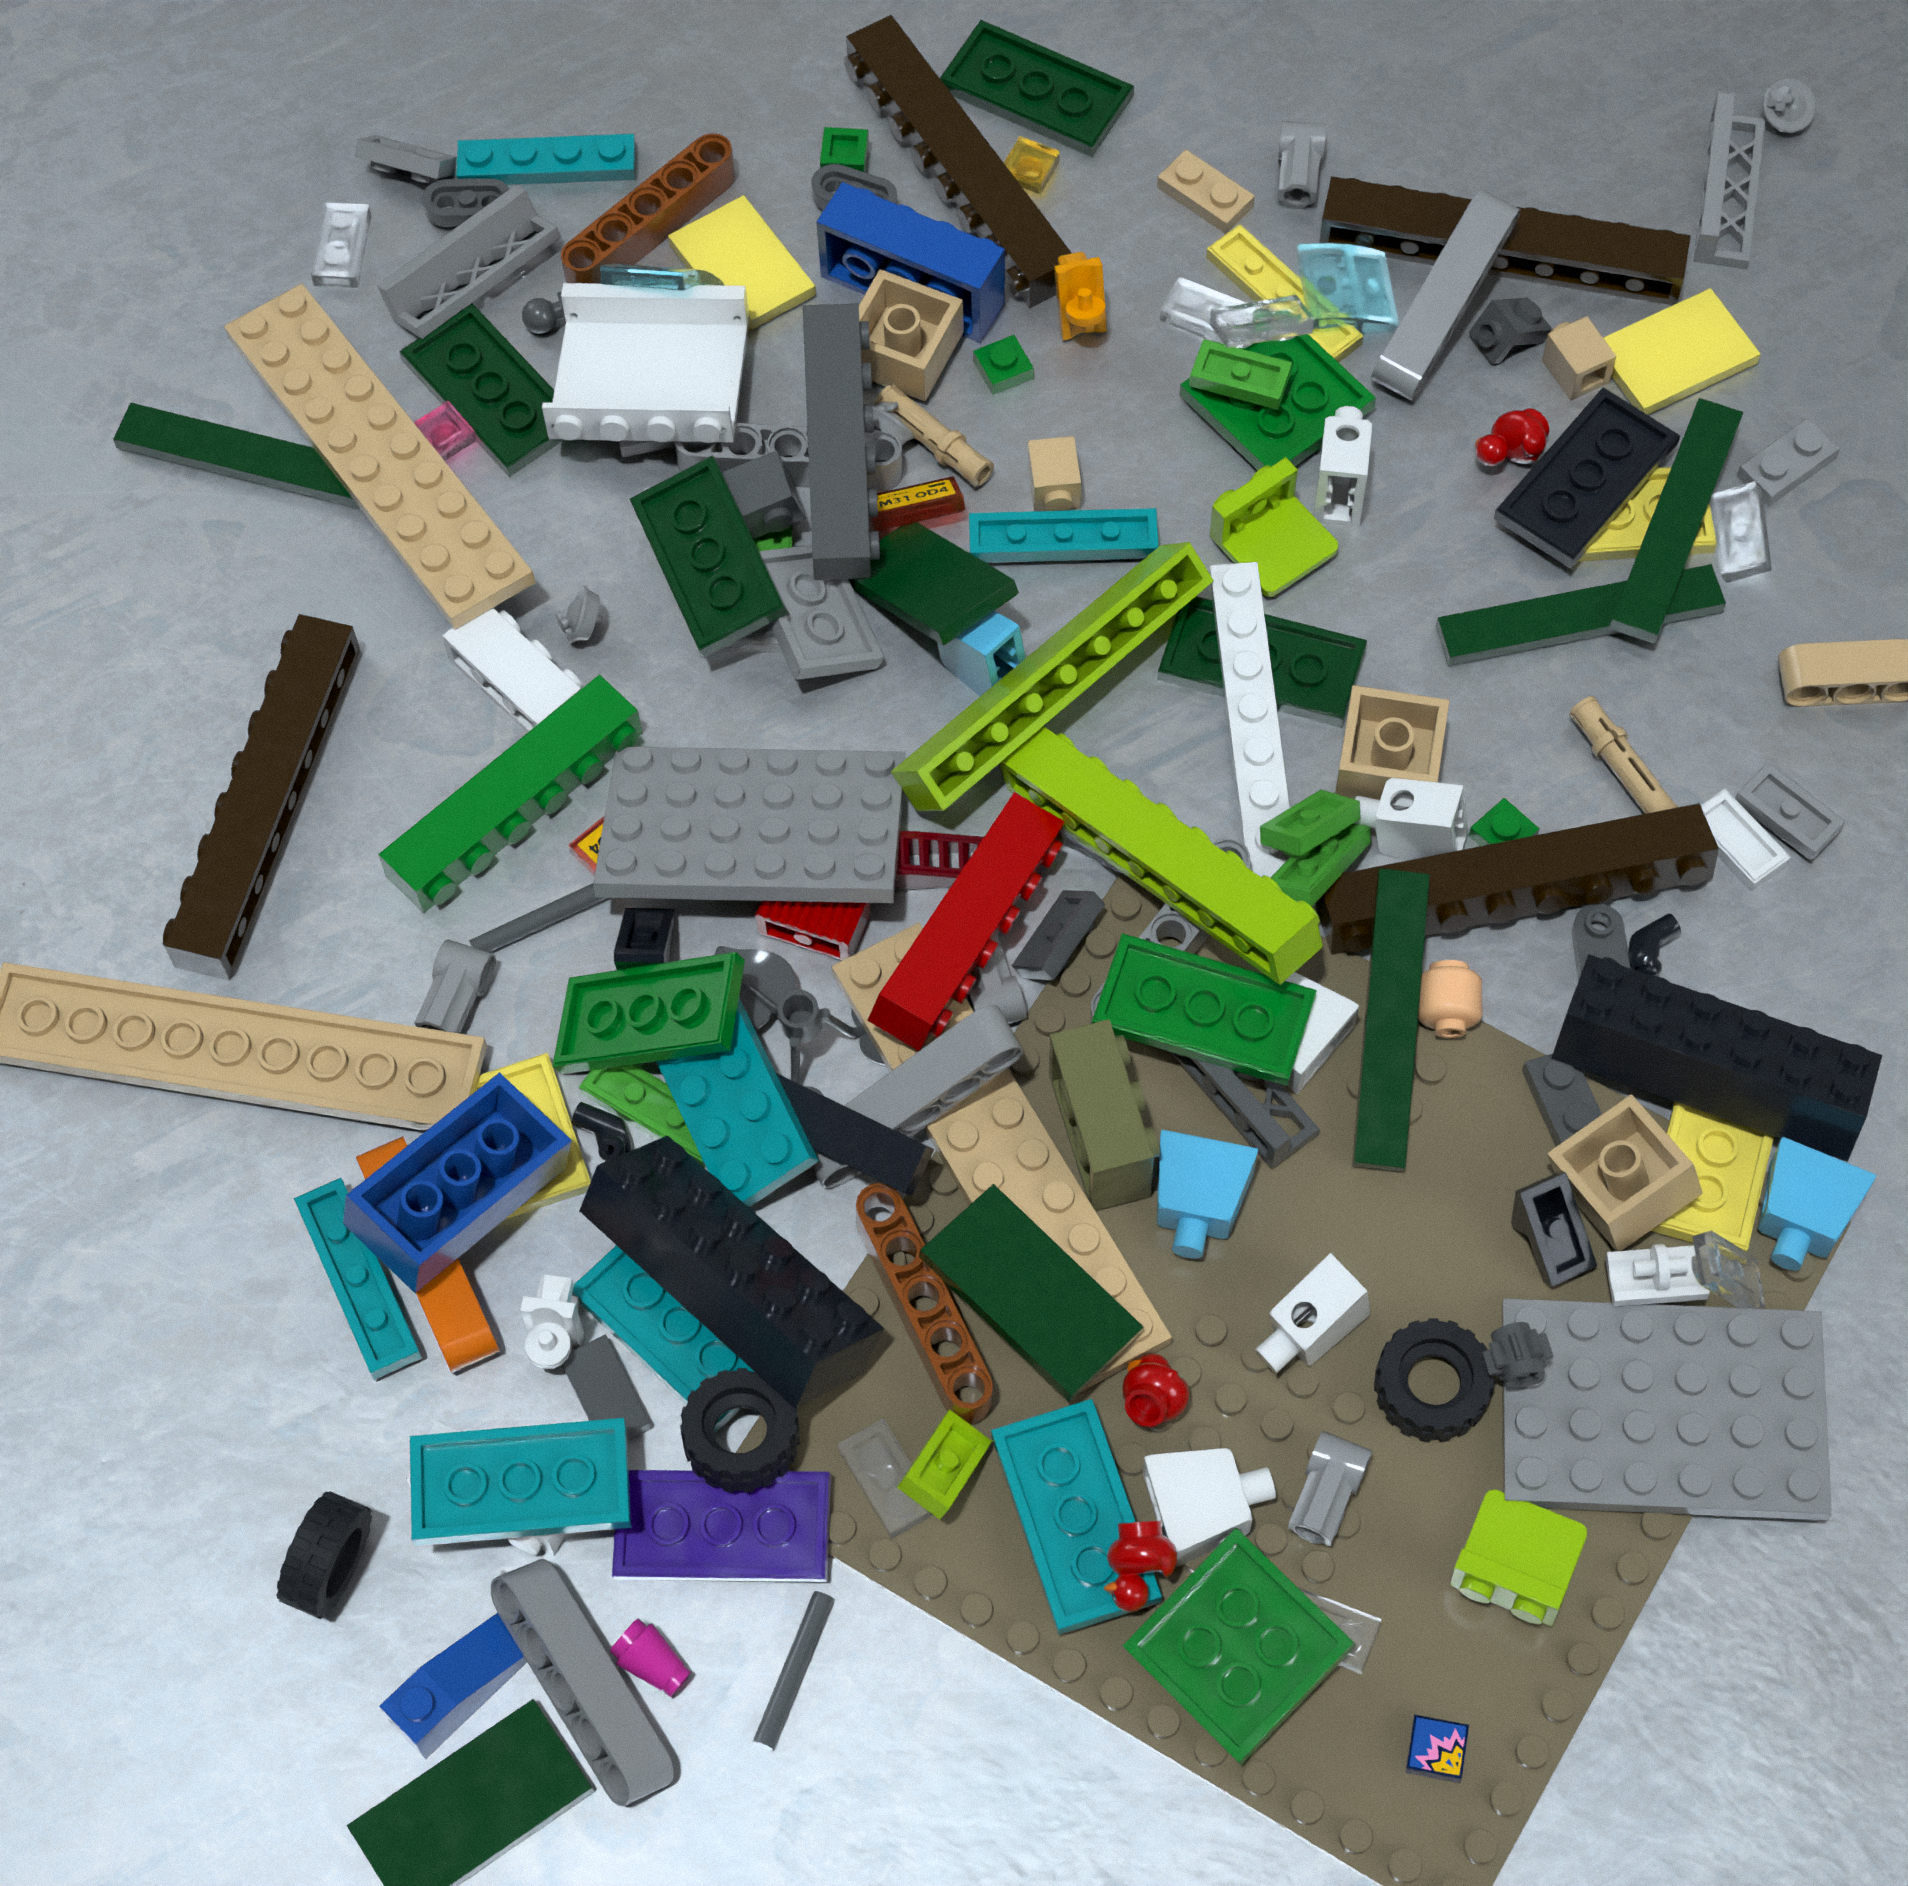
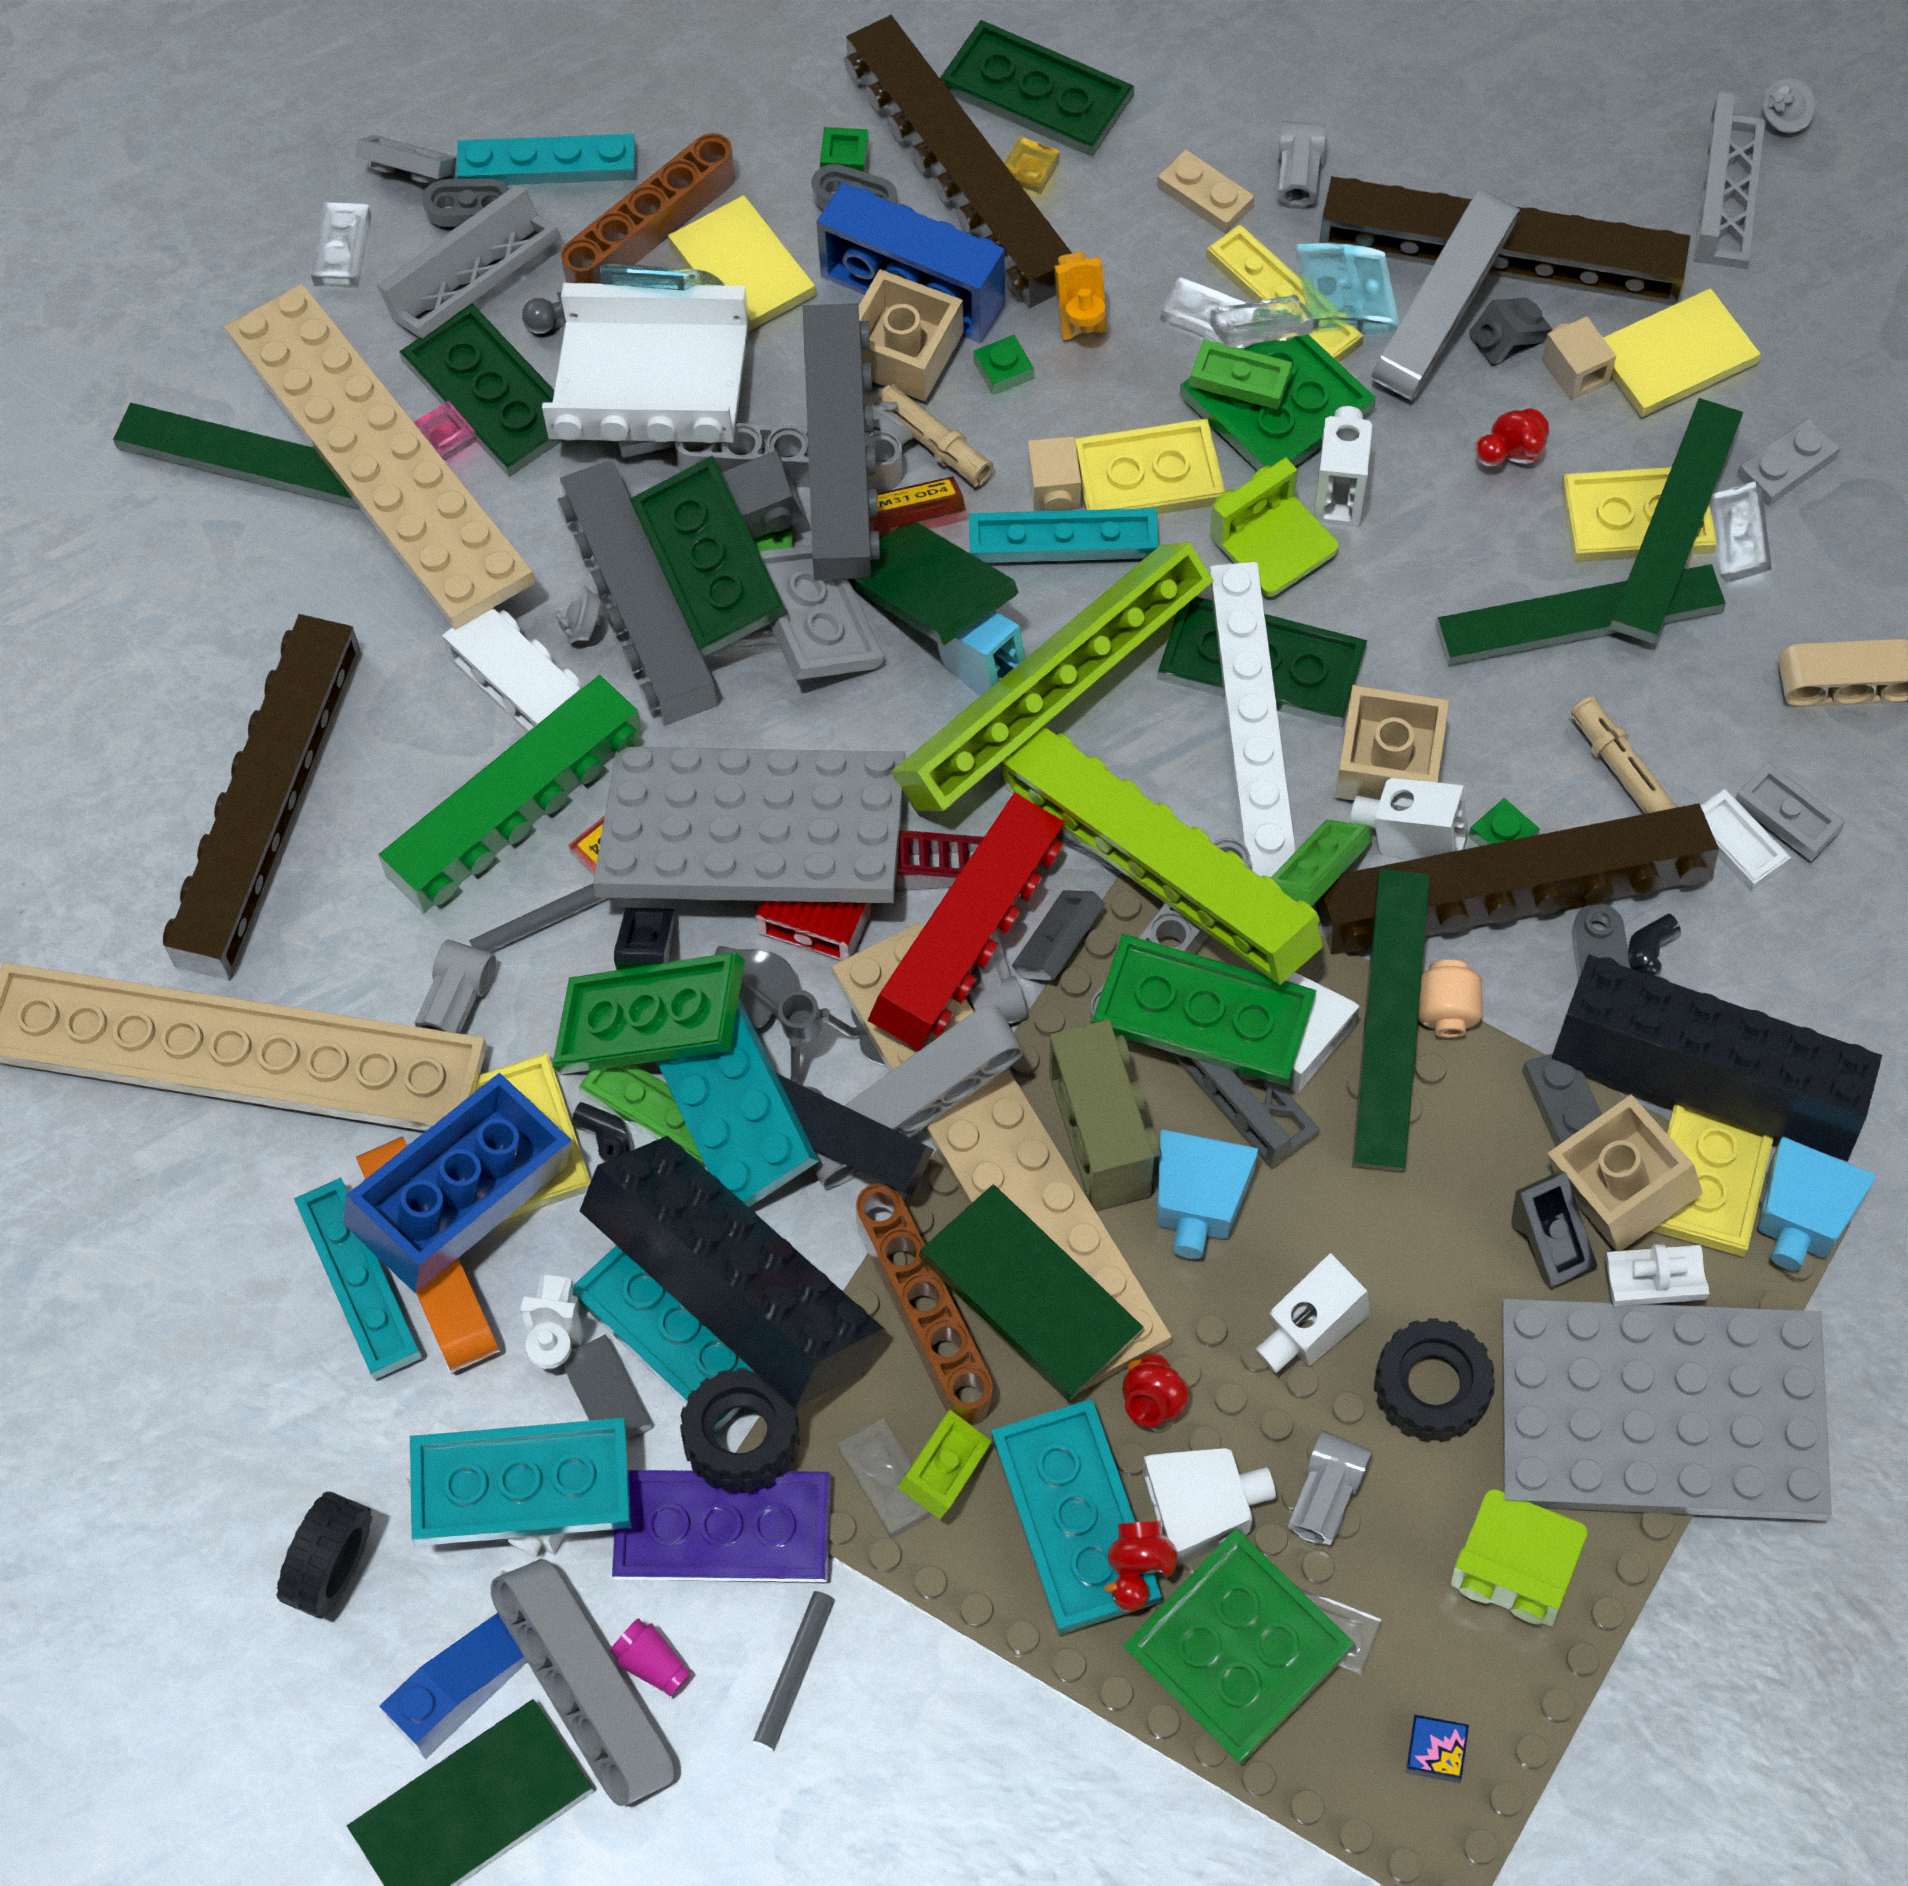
bright green plate [1260,789,1361,856] -> none
dark grey gear [1482,1322,1554,1388] -> none
black tile [1494,387,1680,568] -> none
clear plate [1691,1230,1766,1309] -> none
none -> dark grey brick [557,459,717,726]
none -> light yellow tile [1075,418,1225,514]

